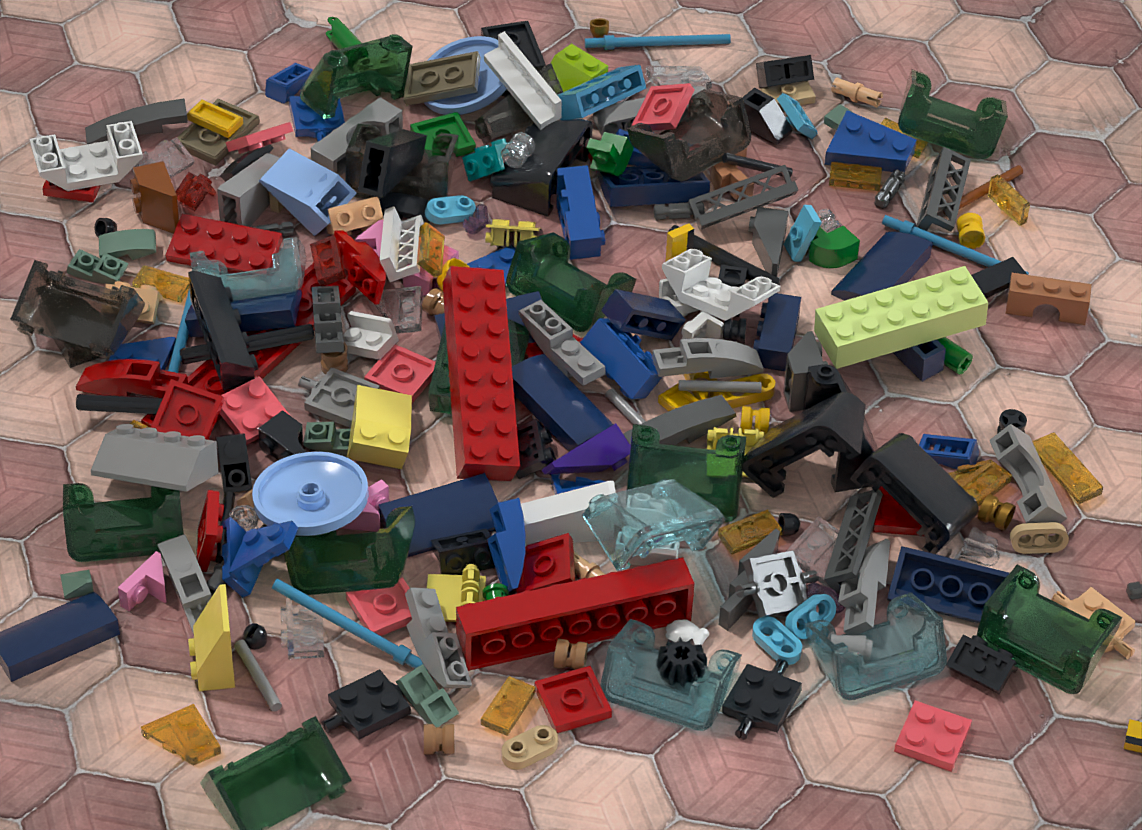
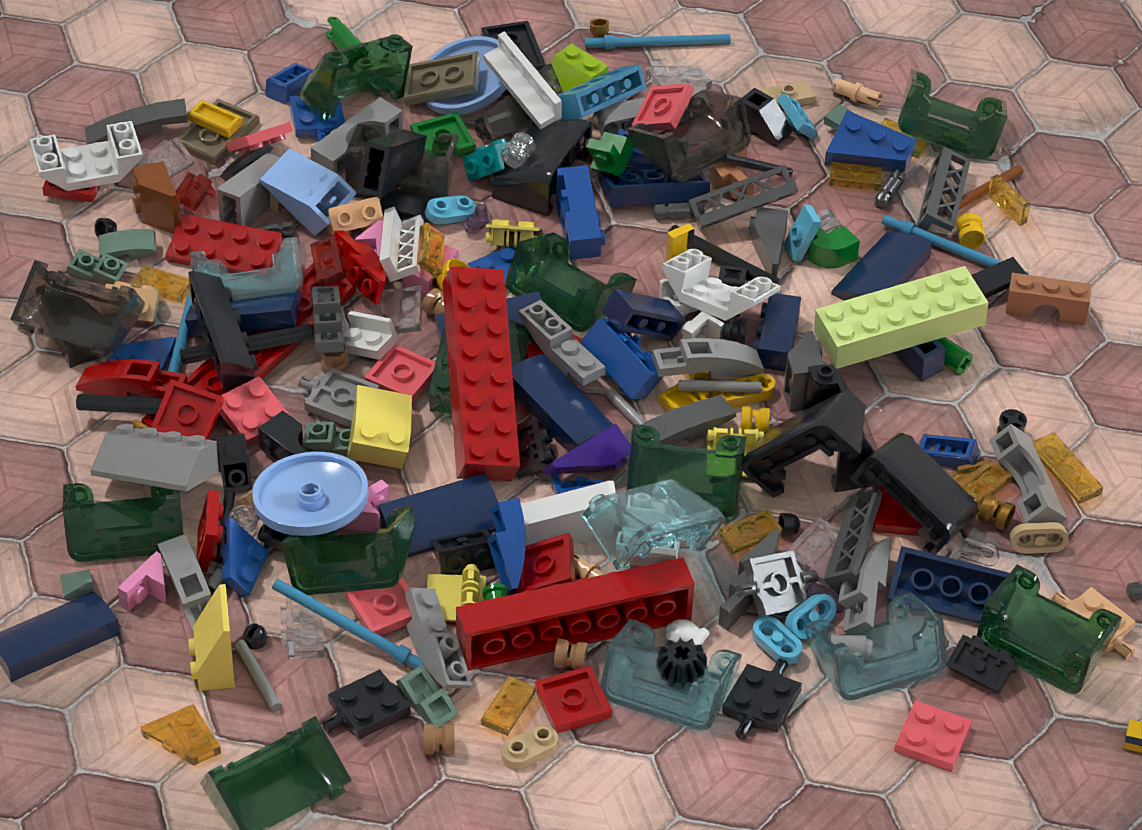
blue wing [229,520,298,580] -> none
black brick [756,55,814,87] -> none

